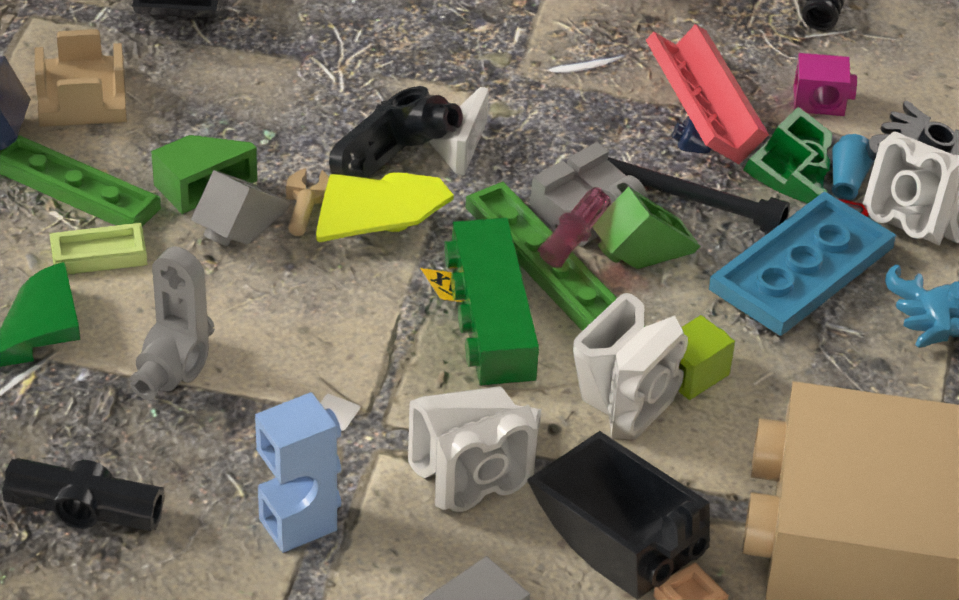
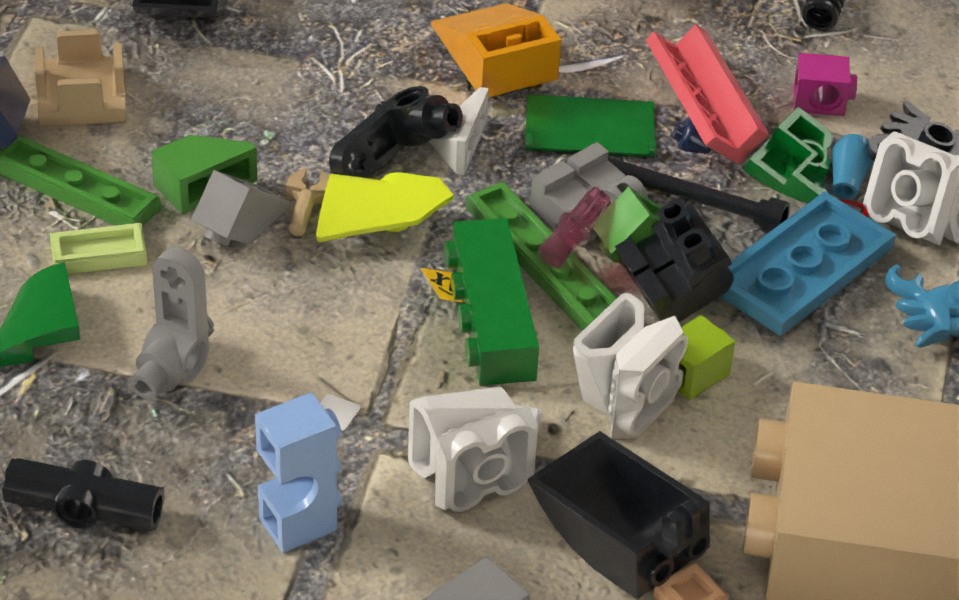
none -> light orange slope [431,3,561,97]
none -> green piece [525,94,656,158]
none -> black hips [614,199,734,322]

